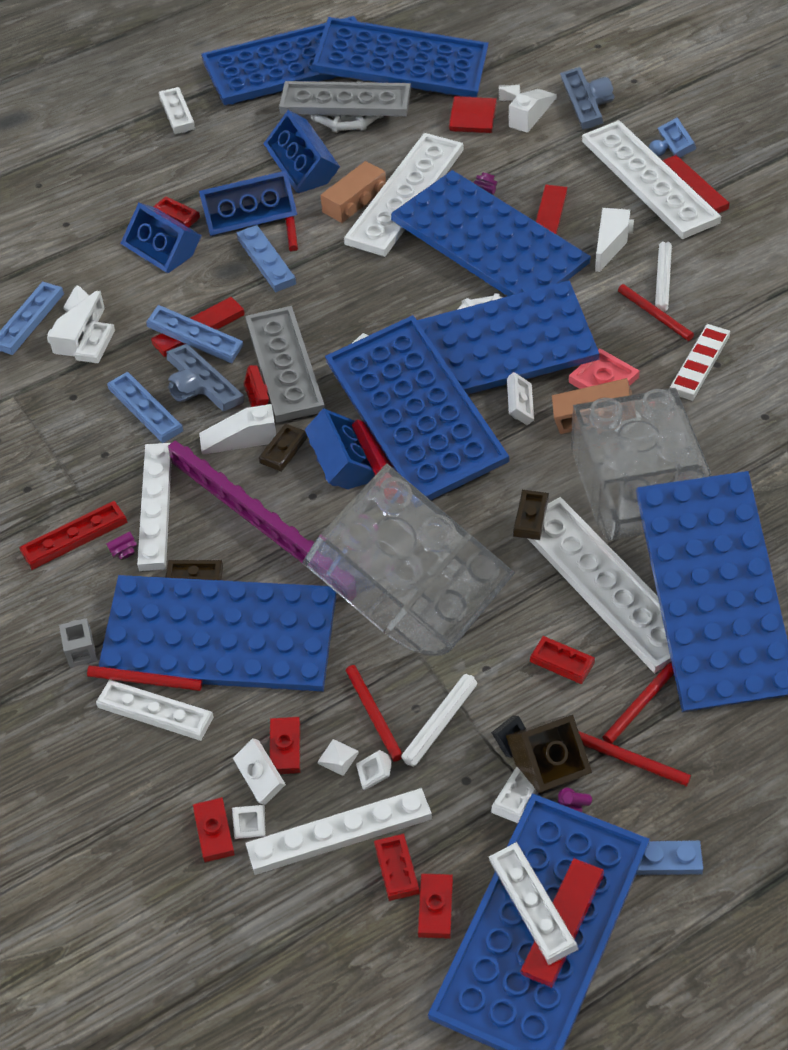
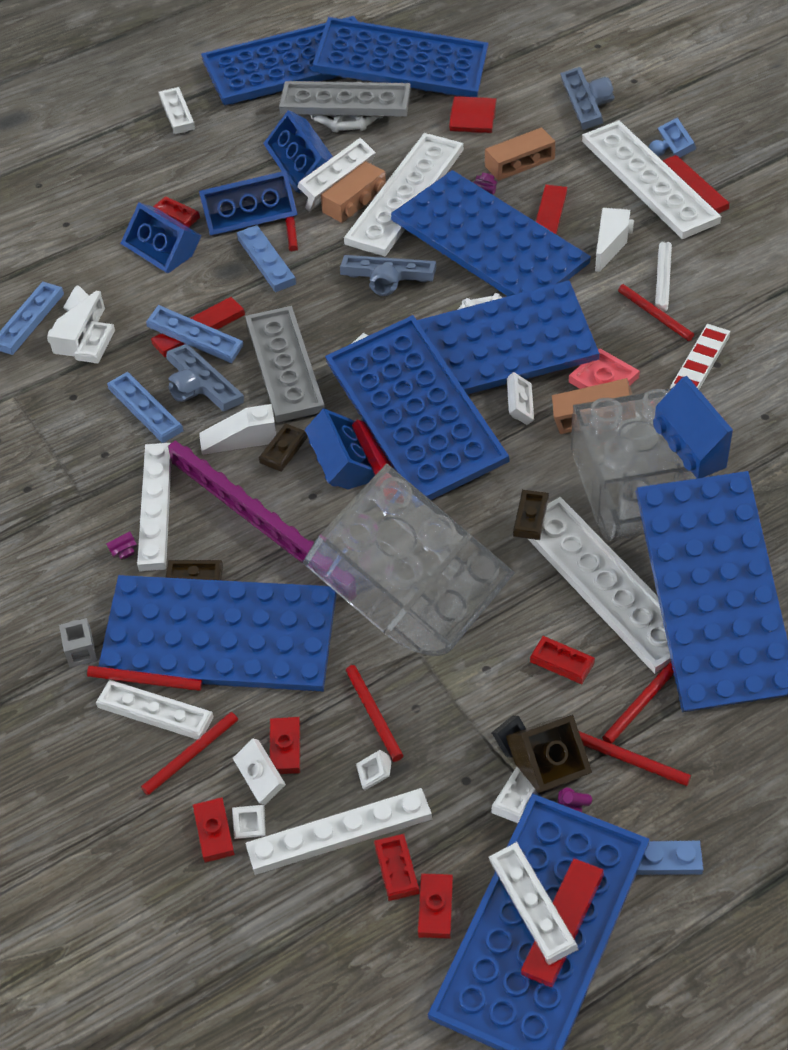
red tile [19,500,128,570] -> none
red plate [243,365,269,407] -> none
white slope [318,739,359,776] -> none
white axle [401,674,477,767] -> none
white slope [499,85,520,101] -> none
white slope [509,89,557,133] -> none
none -> red bar [141,712,238,796]
none -> white fence [298,138,376,212]
none -> sand blue plate [340,255,436,296]
none -> nougat brick [485,127,555,181]
none -> blue slope [653,376,733,478]

